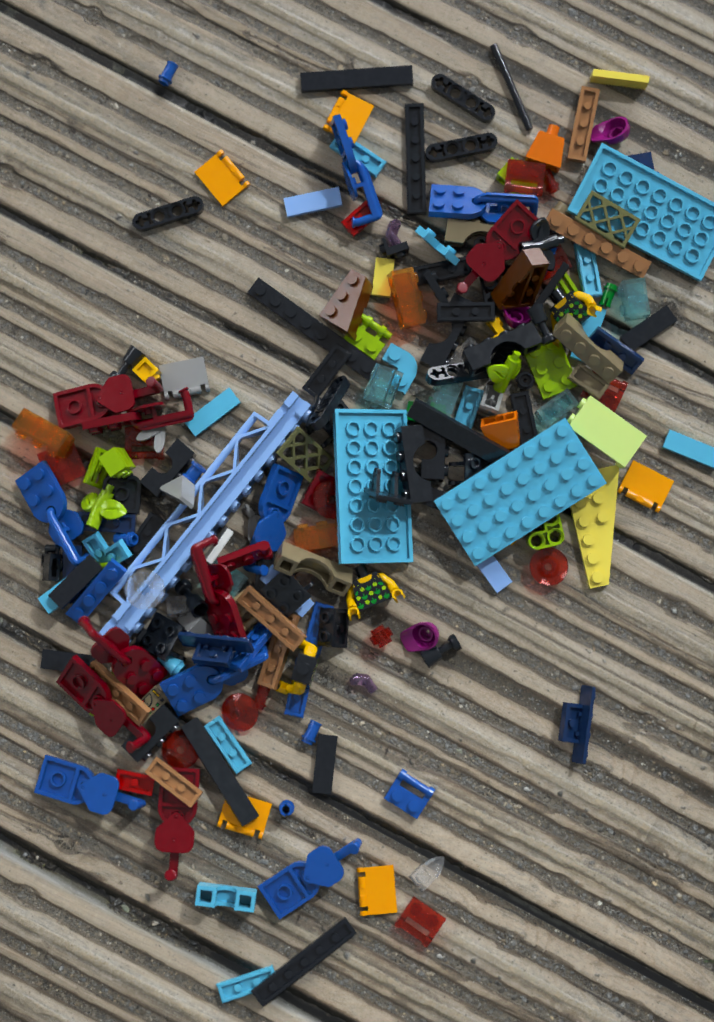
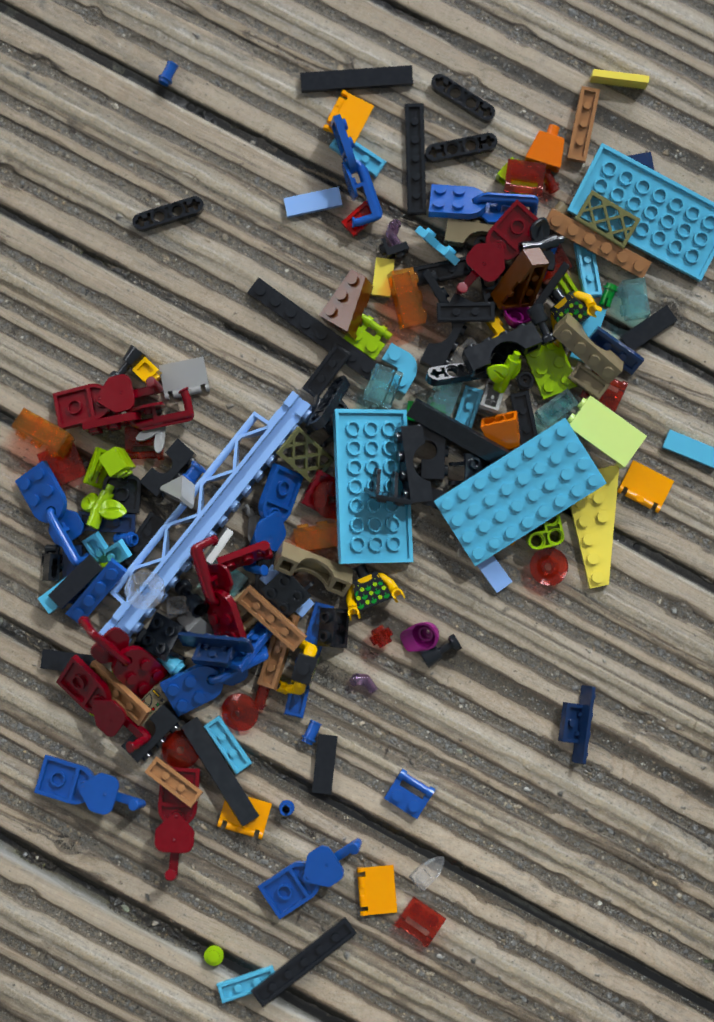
red plate [116,769,155,796] -> none
medium azure tile [185,387,241,437] -> none
light orange piece [194,150,250,207] -> none
medium azure arch [195,882,258,913] -> none
black piece [490,43,533,131] -> none
magenta cap [591,116,630,145] -> none
none -> lime plate [204,945,224,966]

